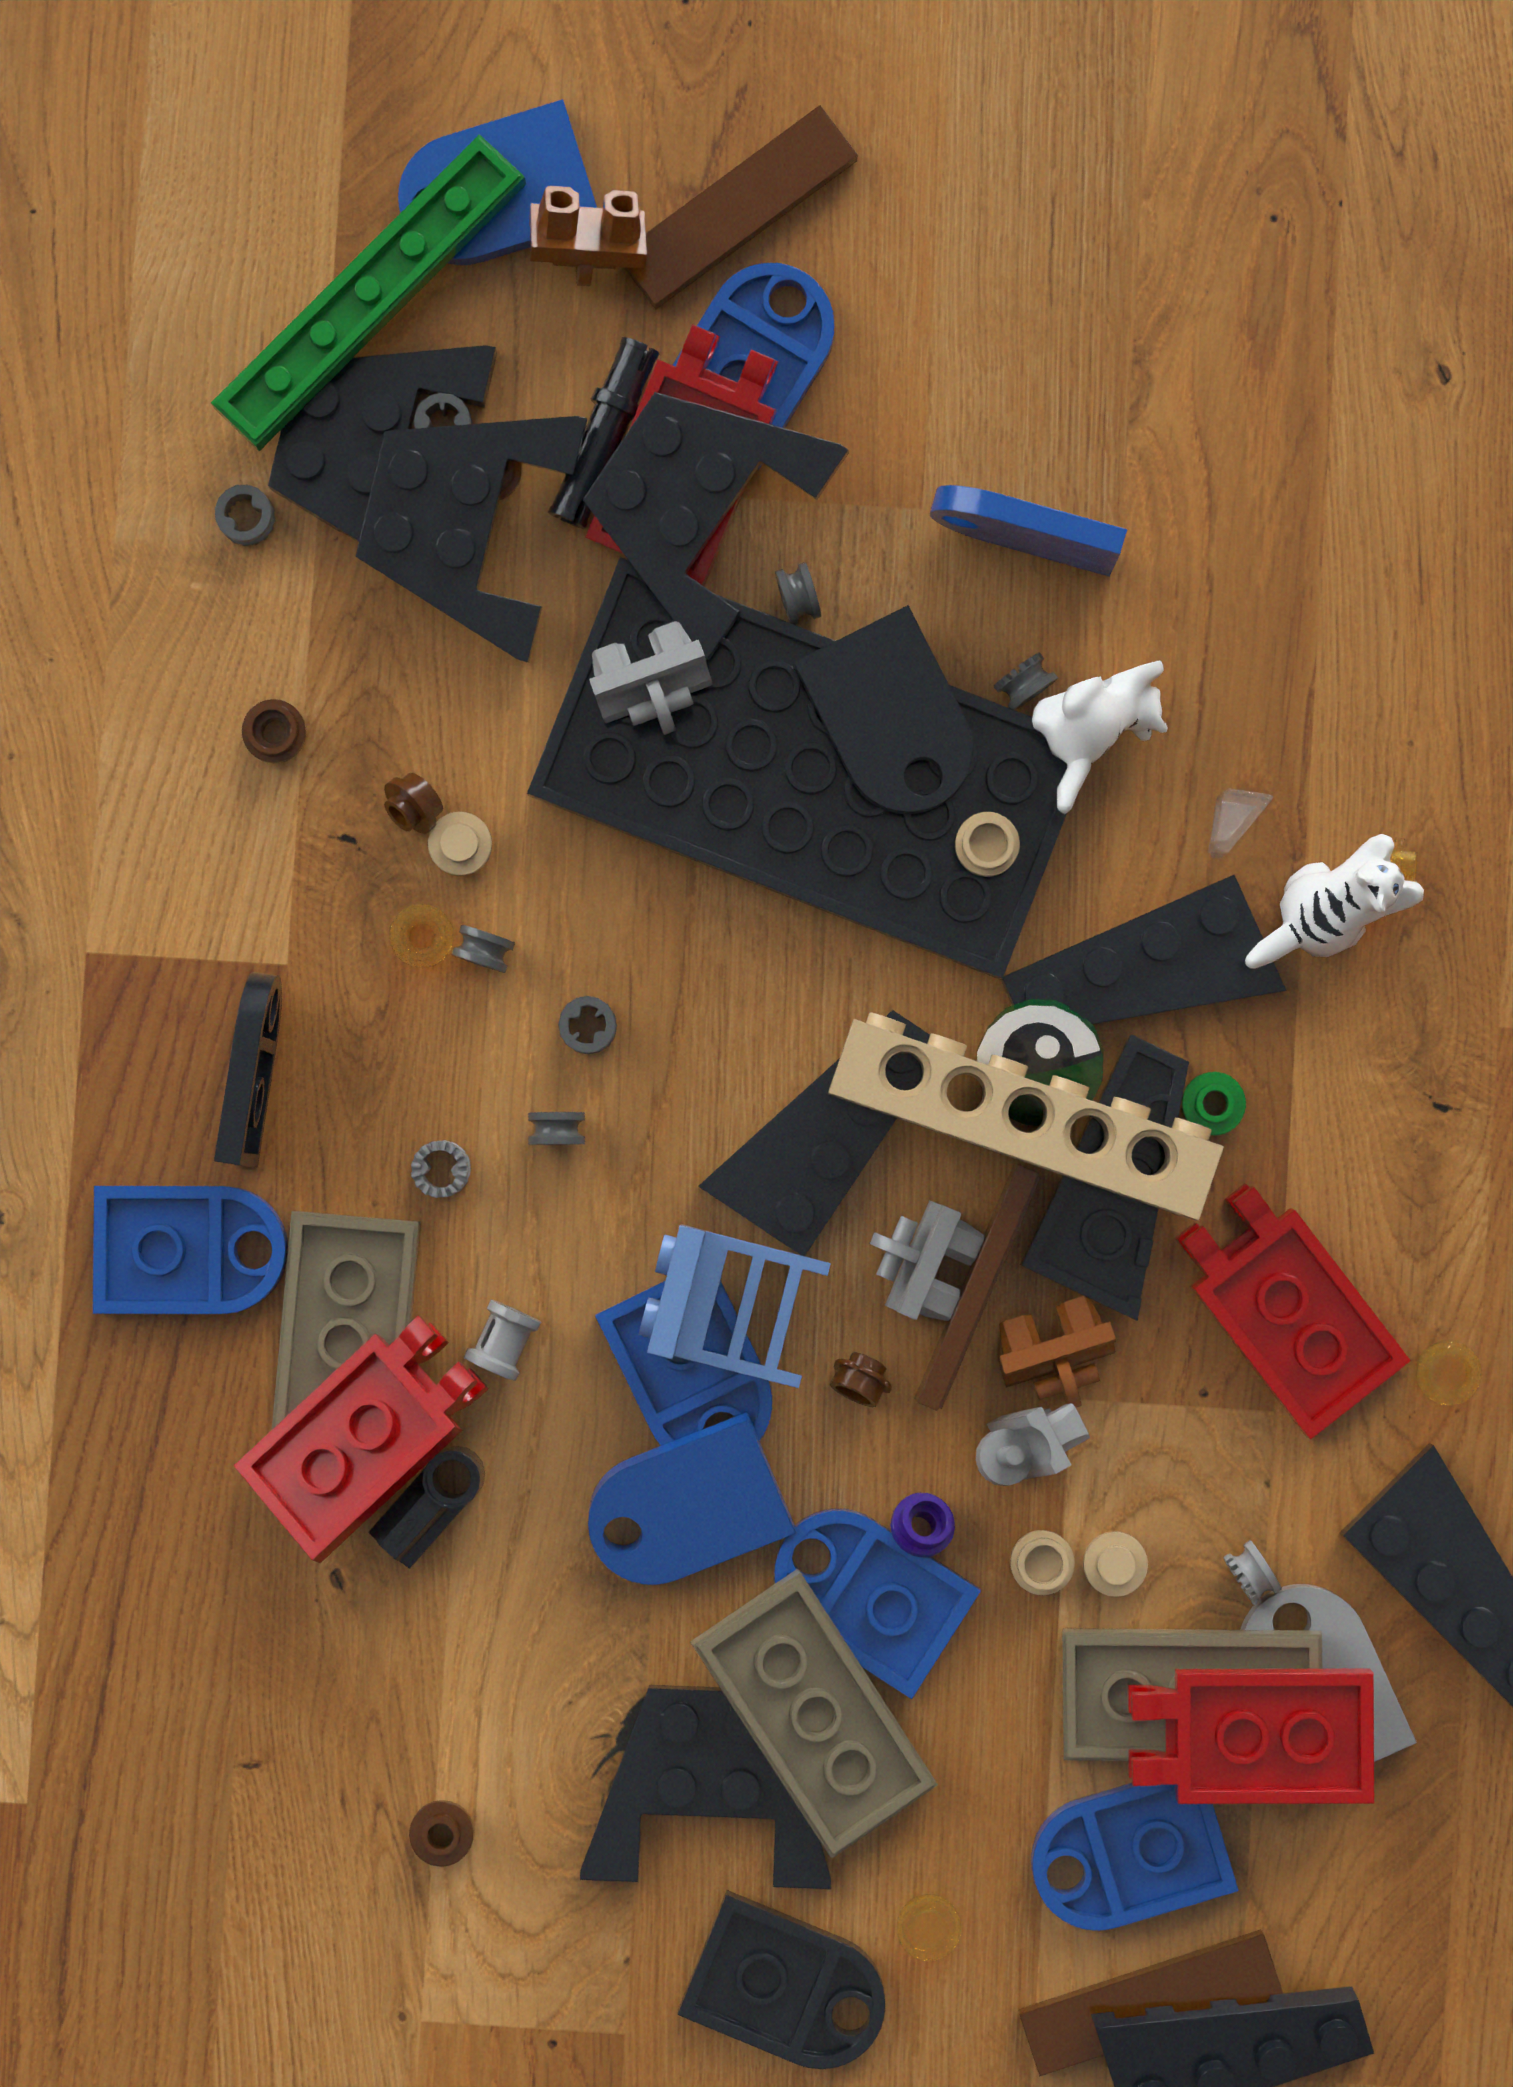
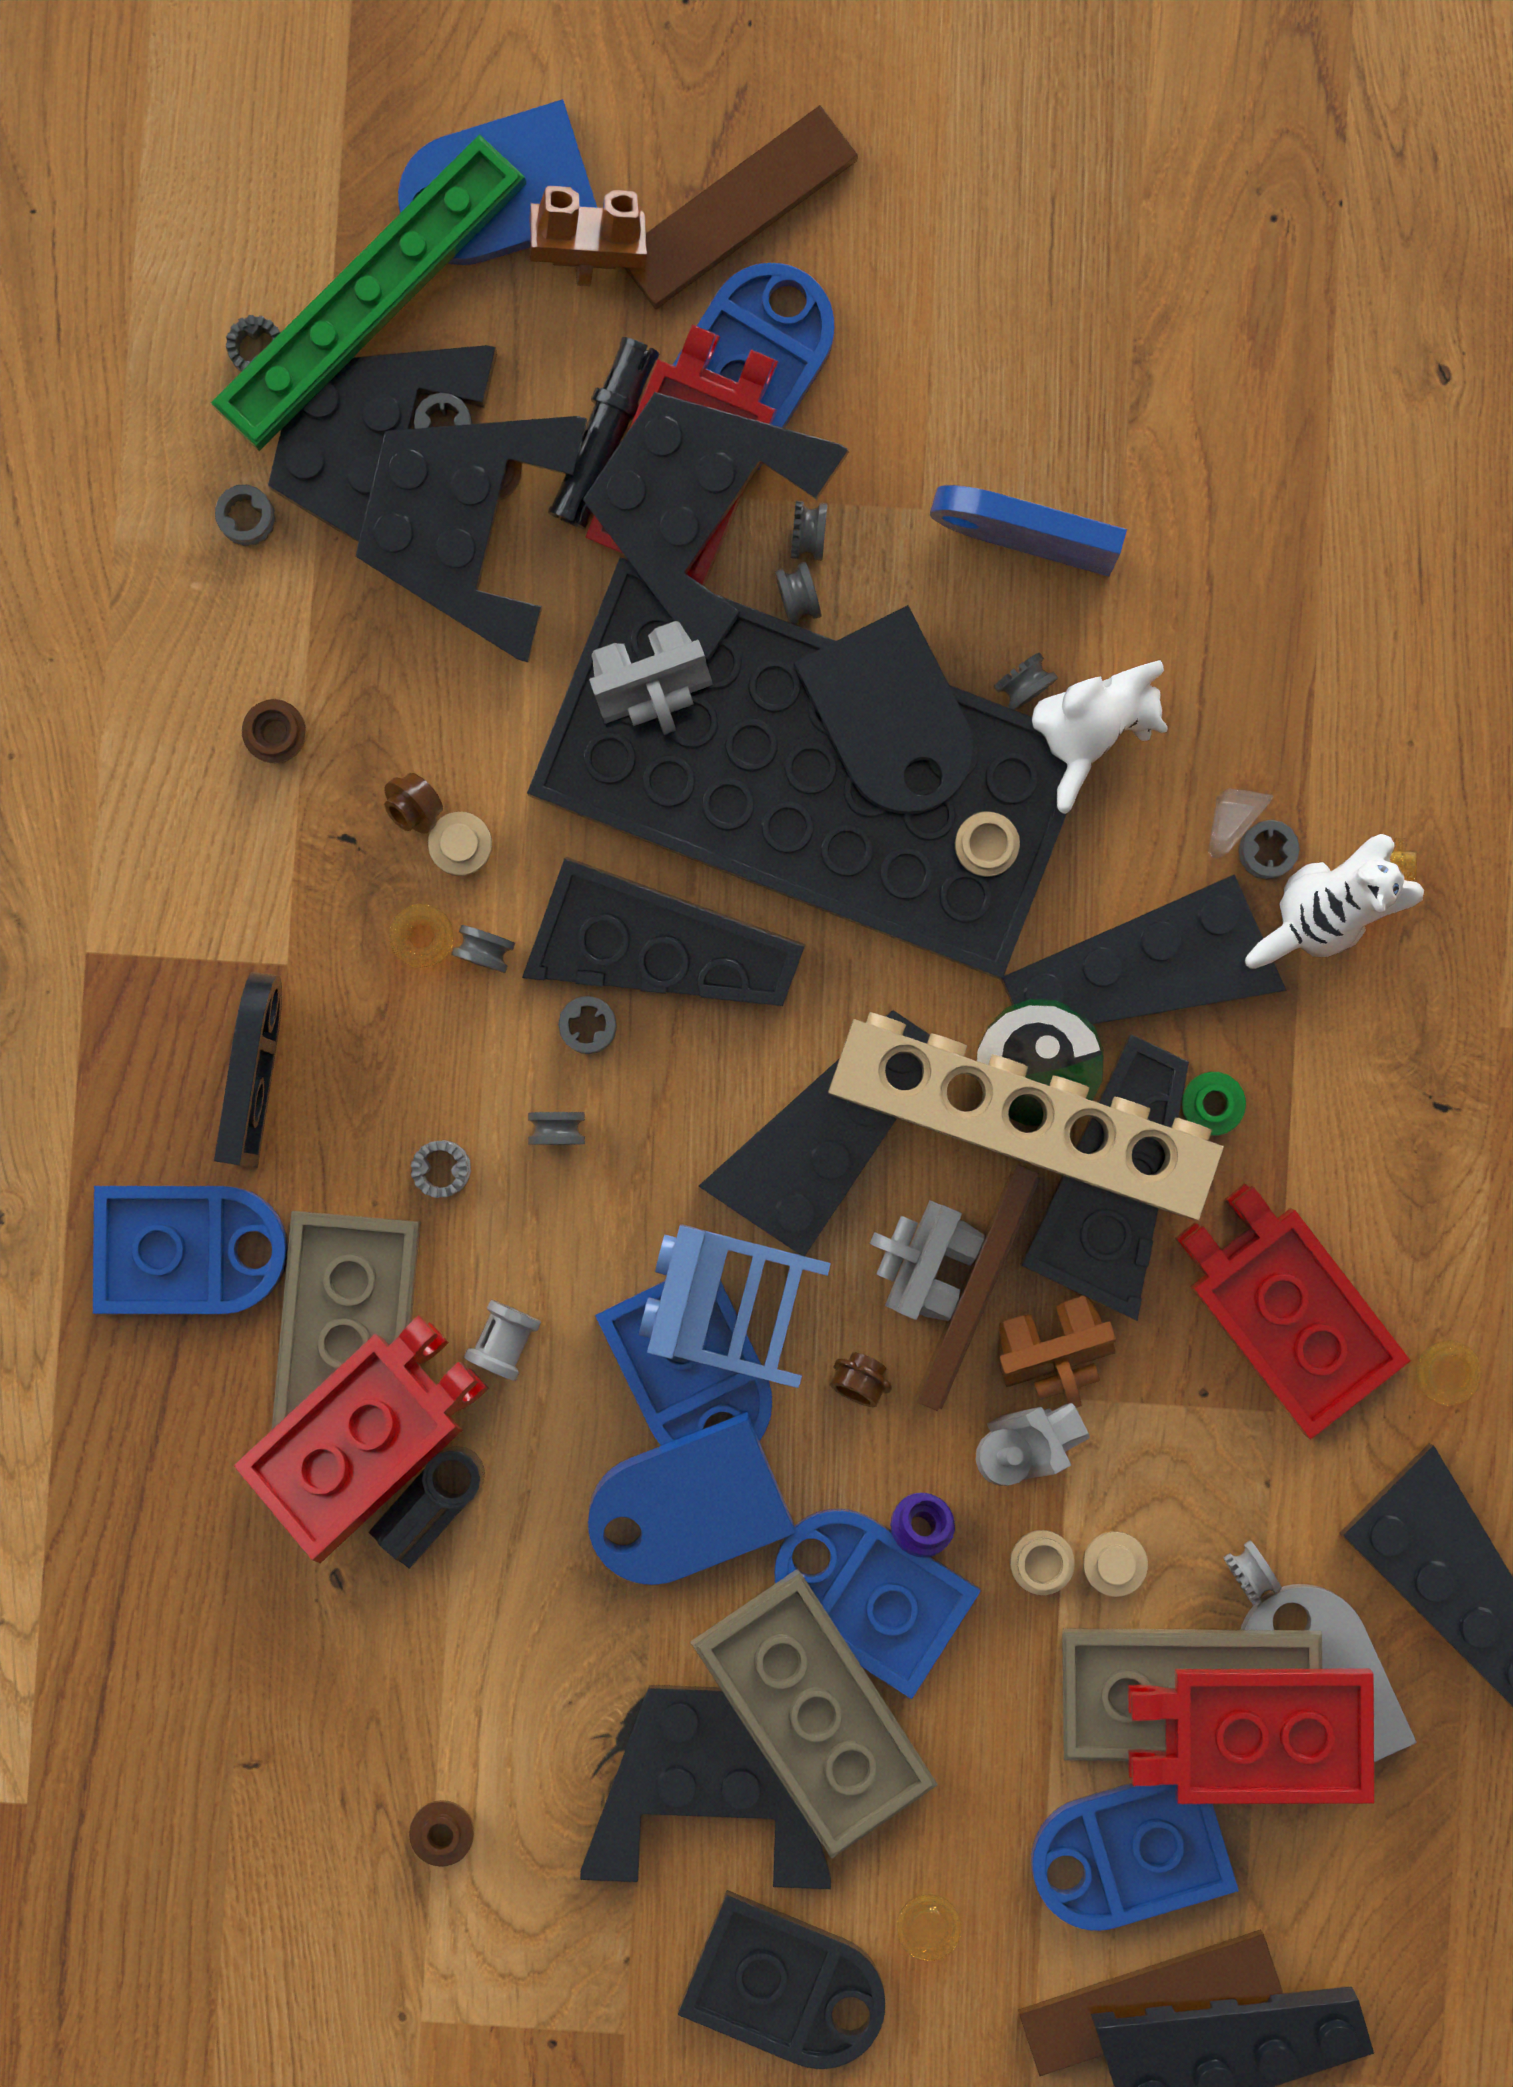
none -> dark grey bush [226,315,281,372]
none -> black wing [522,857,806,1006]
none -> dark grey bush [791,501,827,561]
none -> dark grey bush [1238,820,1300,880]

